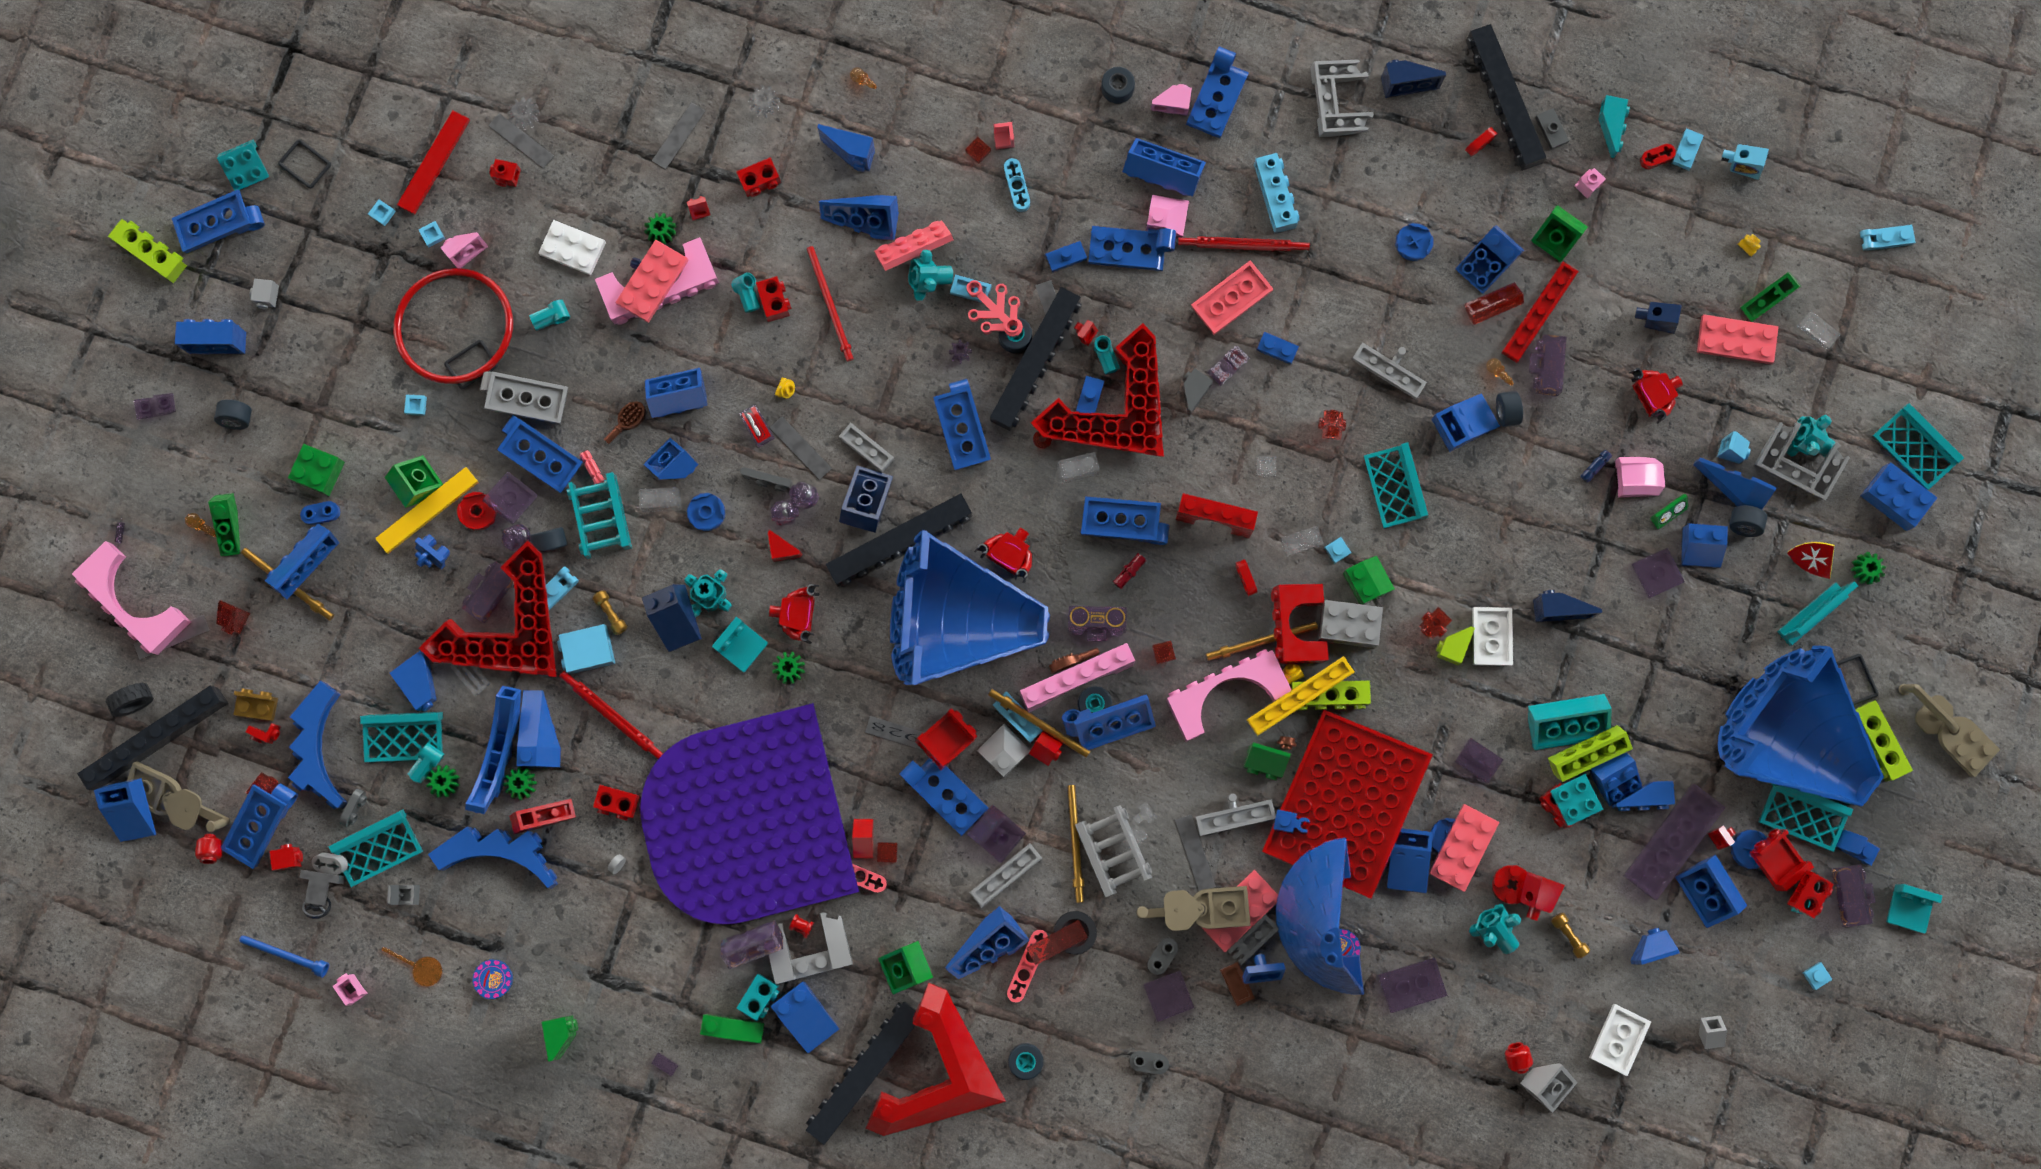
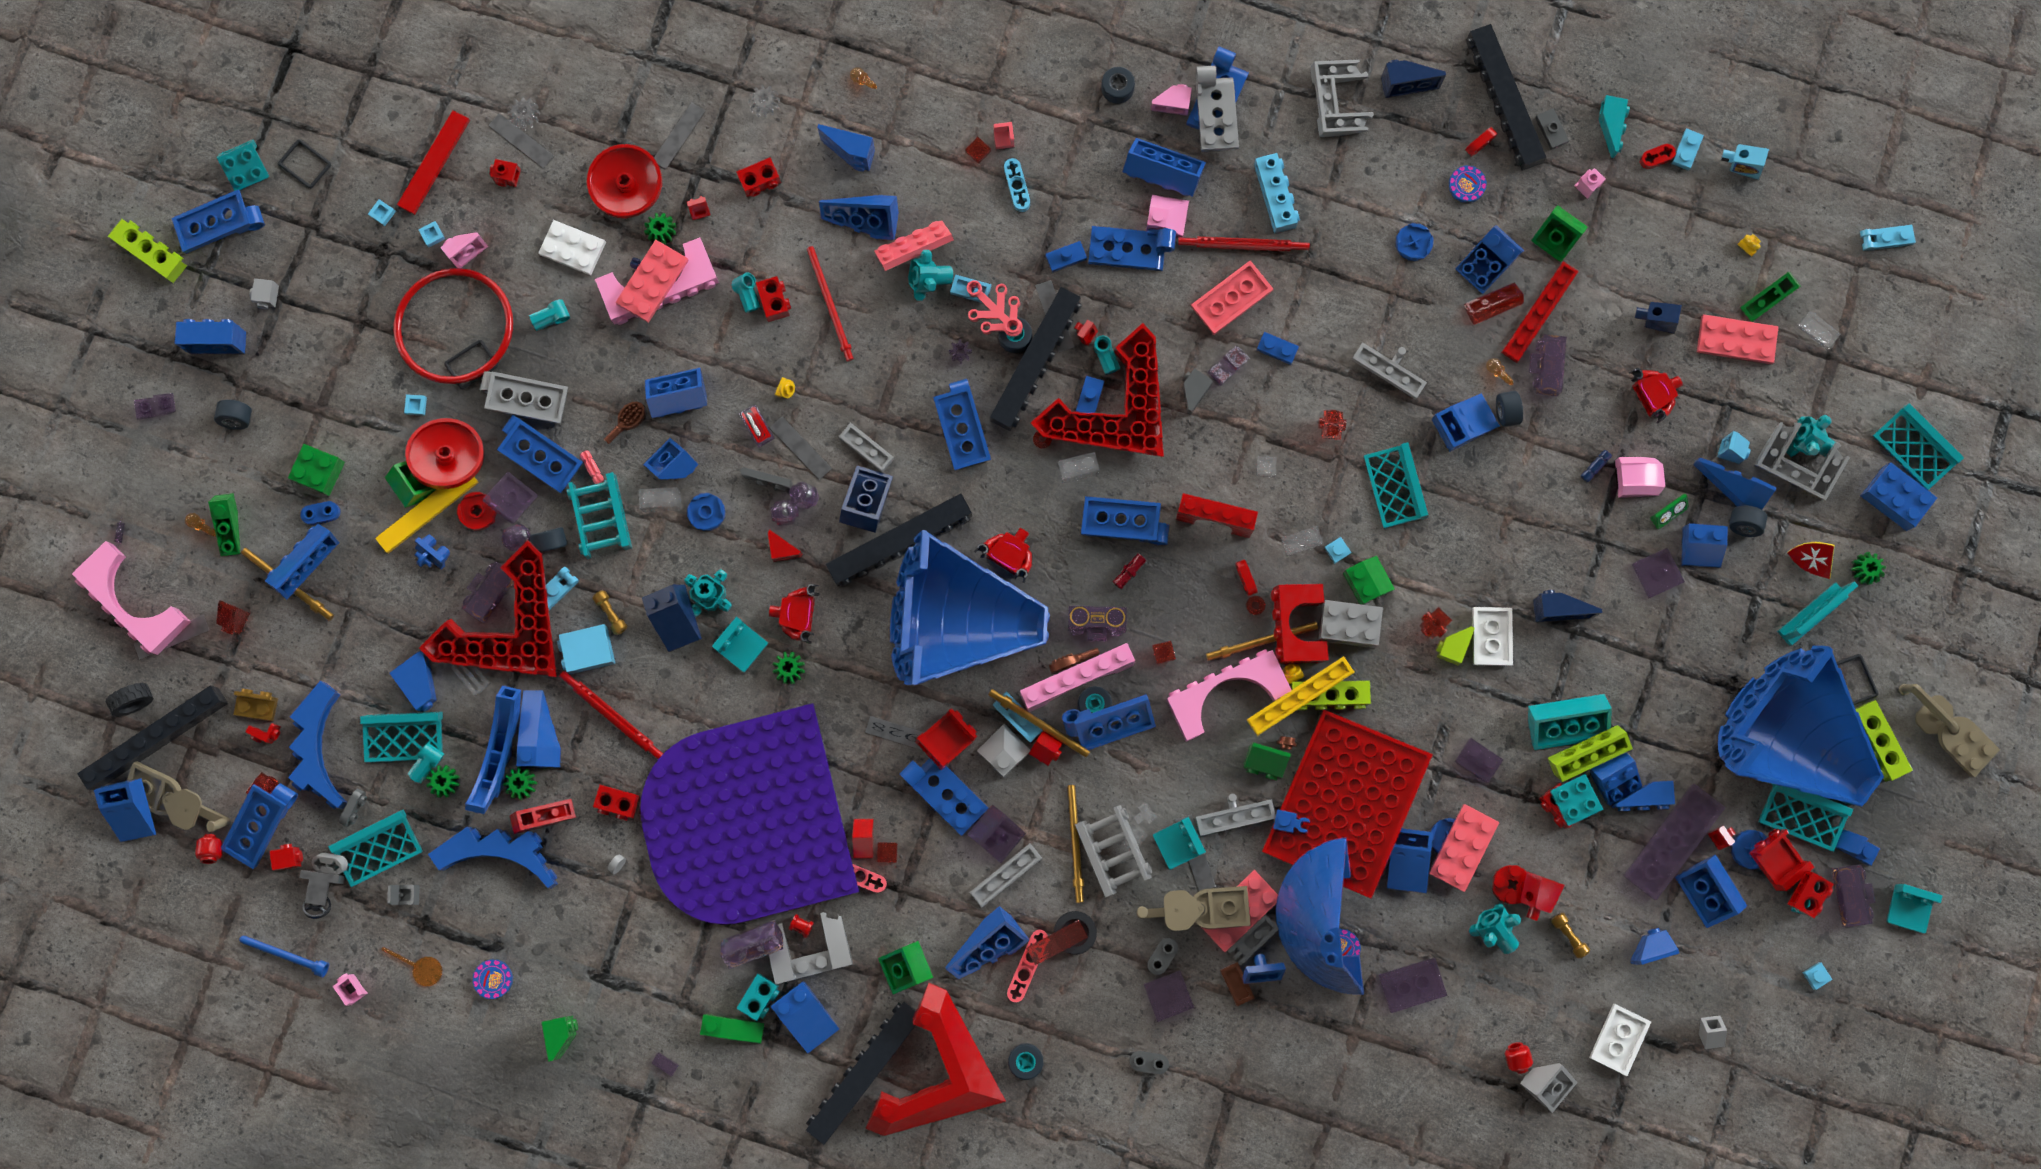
none -> red dish [405,418,484,489]
none -> red dish [587,144,662,218]
none -> teal bracket [1153,817,1206,869]
none -> light grey hinge [1196,66,1239,152]
none -> clear red plate [1246,596,1266,615]
none -> blue tile [1449,165,1487,203]

